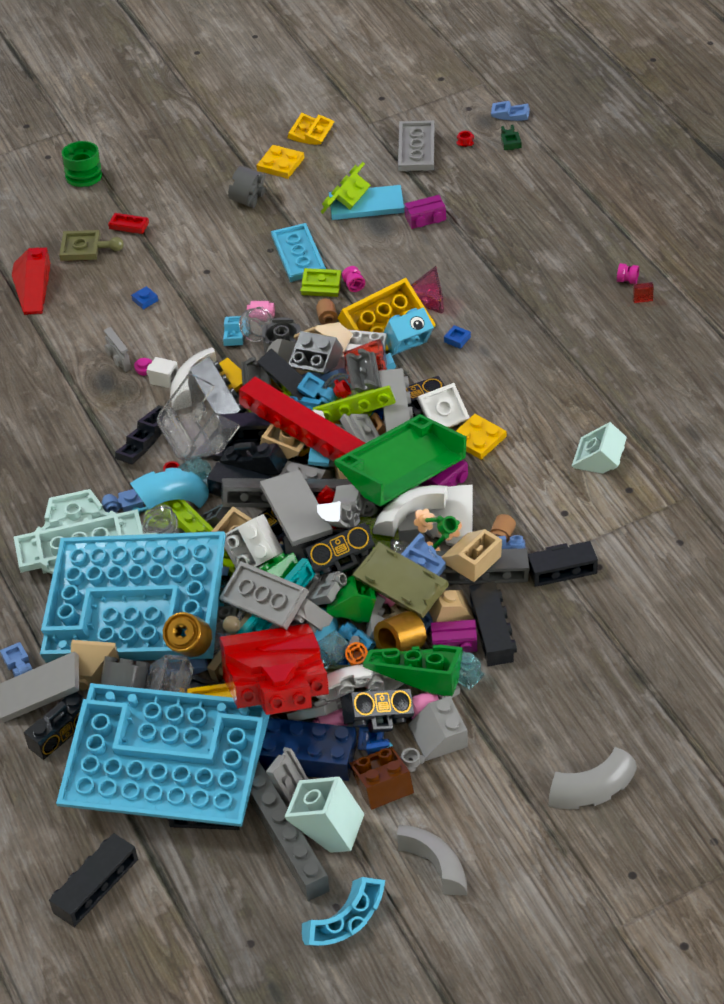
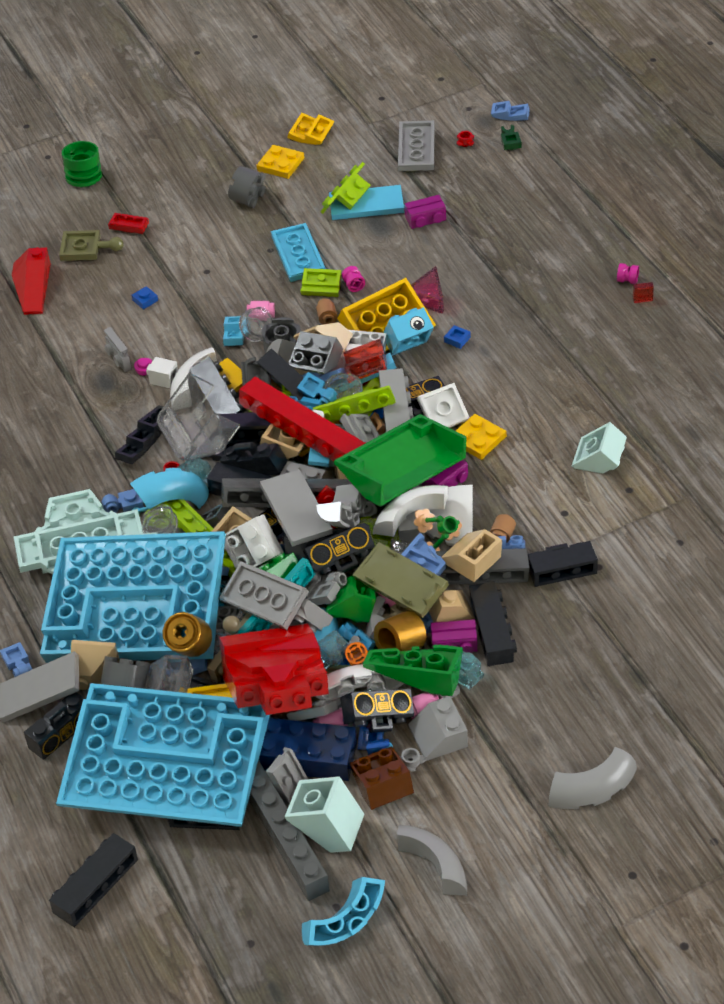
red plate [333,380,351,399] -> none
dark grey hinge [346,349,382,393] -> none

